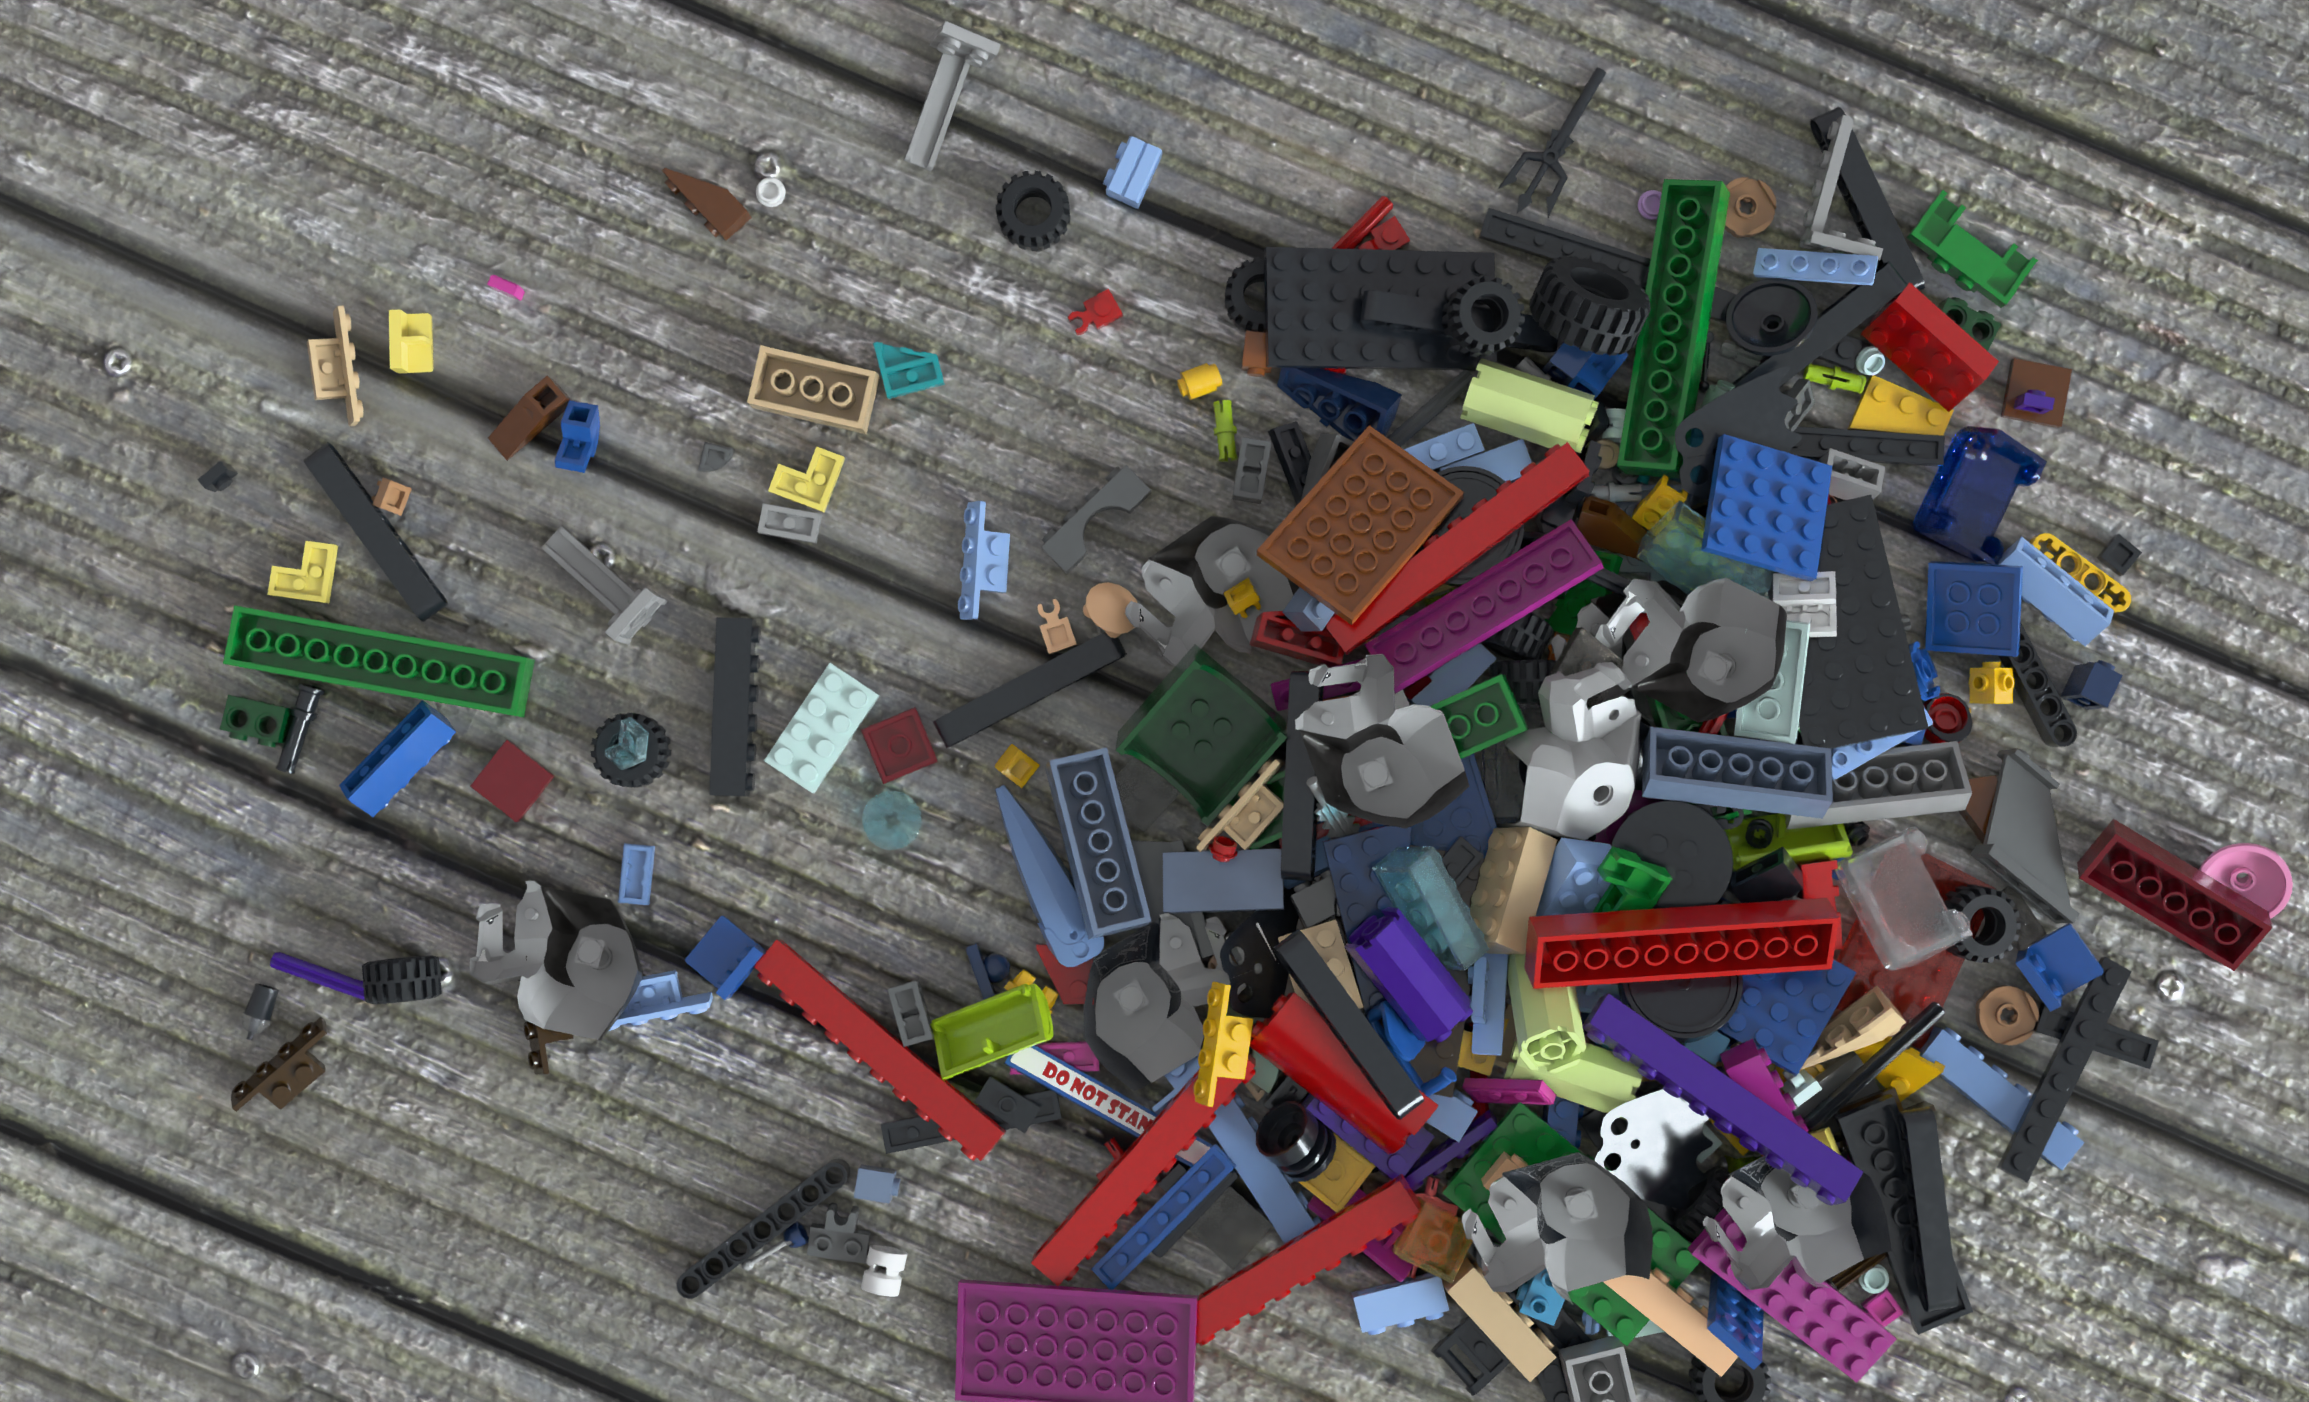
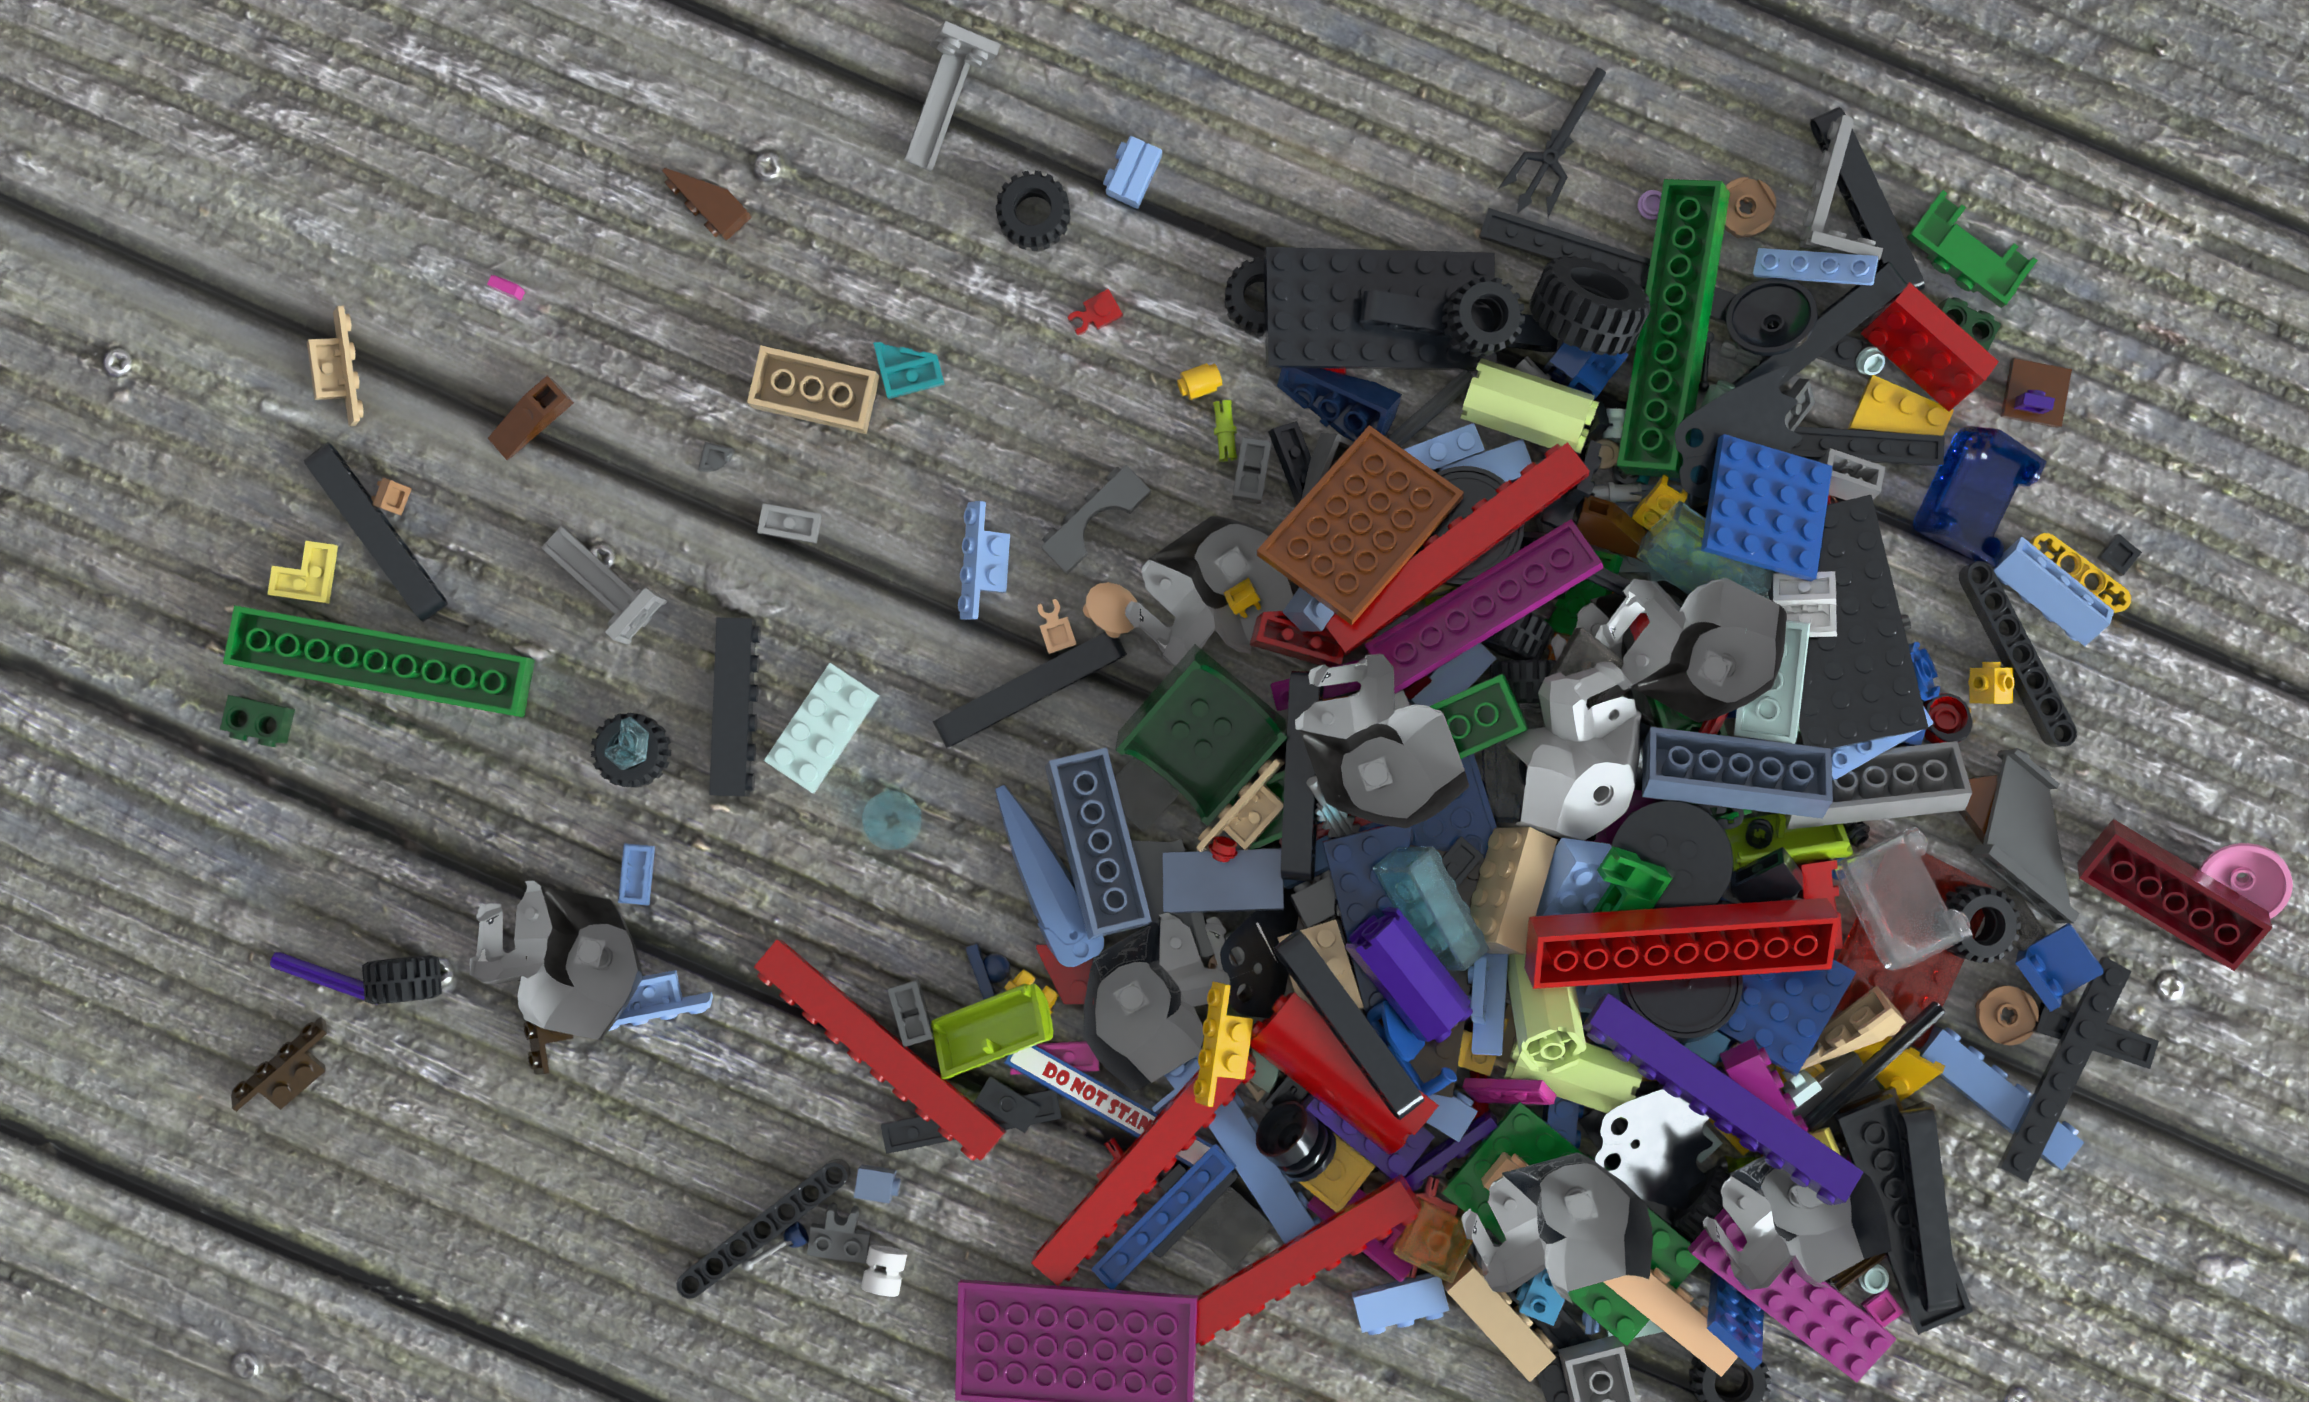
black plate [198,461,238,492] -> none
black piece [241,983,279,1040] -> none
black pin [276,683,325,774] -> none
brick [339,700,456,817] -> none
light yellow panel [389,310,433,373] -> none
dark red tile [470,740,555,822] -> none
blue brick [554,400,600,473] -> none
blue bracket [685,916,766,1000] -> none
white plate [756,177,786,207] -> none
light yellow plate [768,446,845,513] -> none
dark red tile [861,707,938,784] -> none
yellow slope [994,744,1040,788] -> none
dark orange brick [1241,331,1272,377] -> none
red axle [1332,196,1394,249] -> none
red plate [1358,216,1411,250] -> none
black plate [1431,1316,1511,1396] -> none
lime pin [1803,363,1866,394] -> none
blue plate [1925,561,2023,657] -> none
dark blue brick [2060,660,2123,710] -> none

